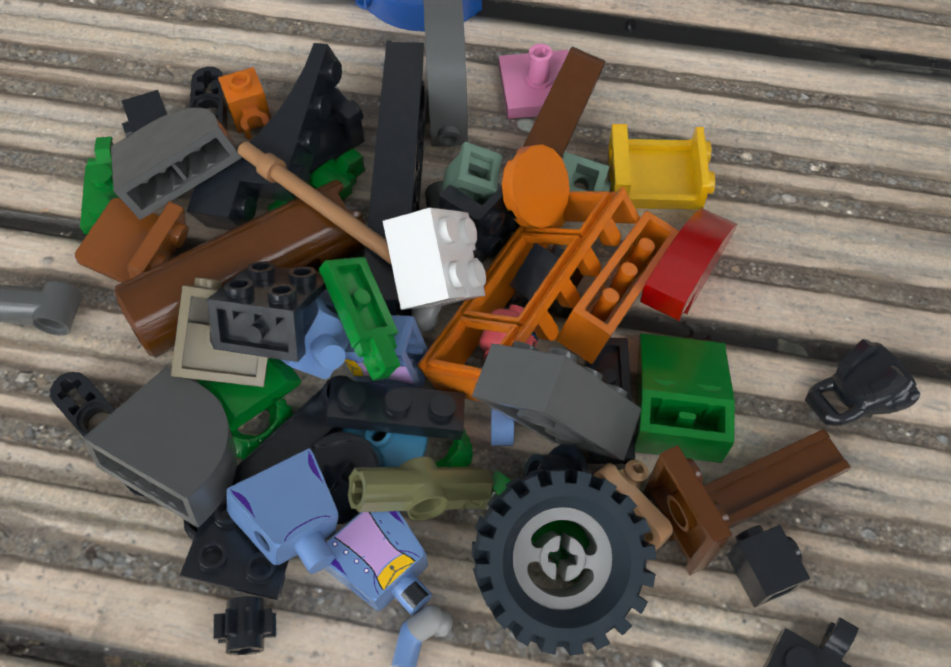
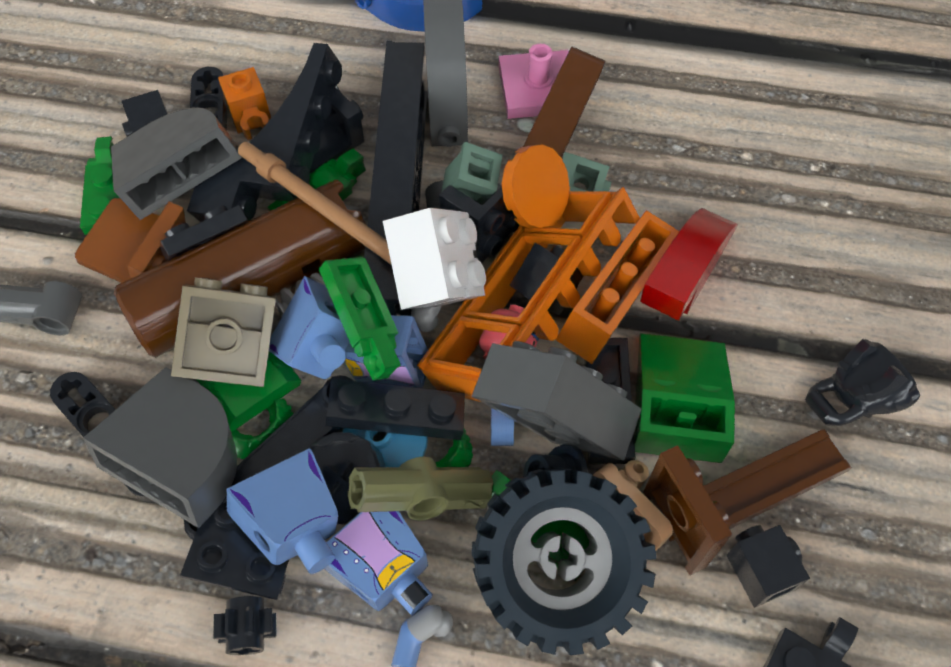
black bracket [207,261,327,362] -> none
yellow panel [607,124,715,210] -> none
none -> black plate [160,205,247,261]

